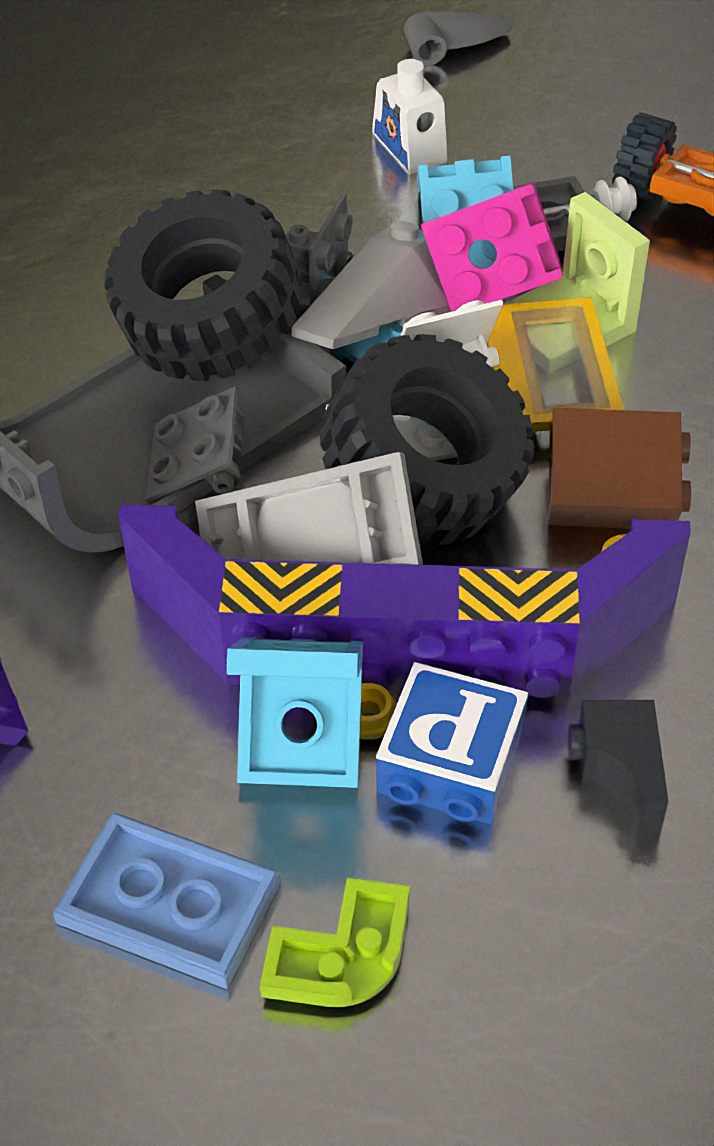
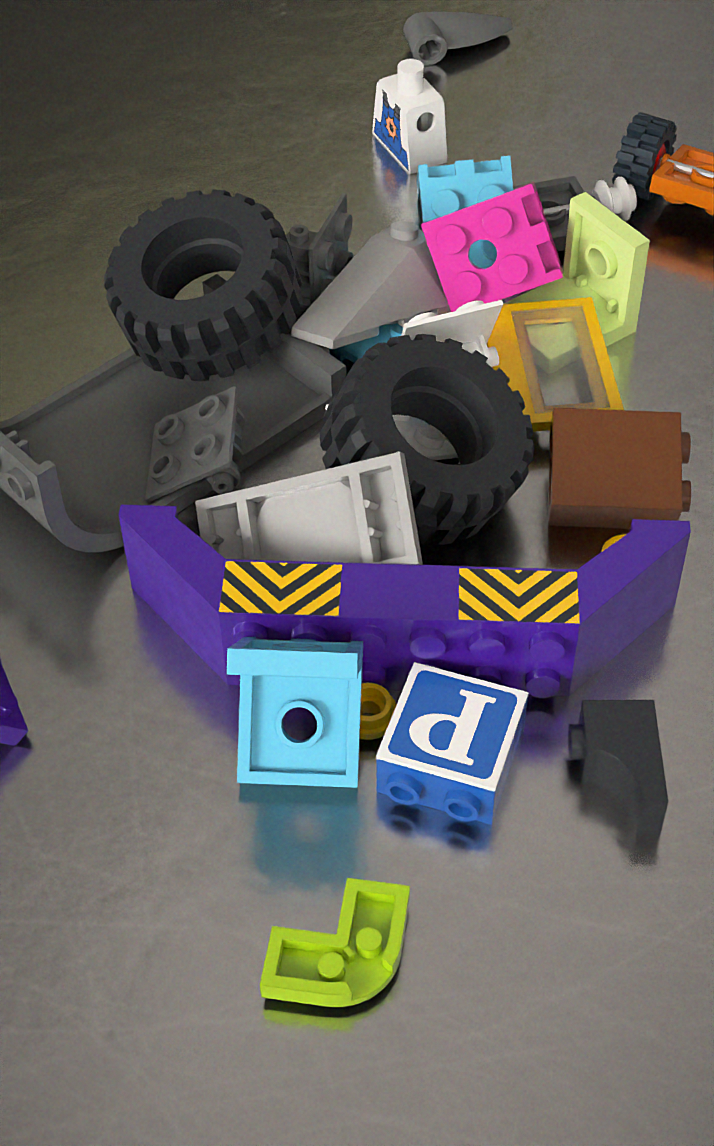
medium blue tile [52,812,281,990] -> none

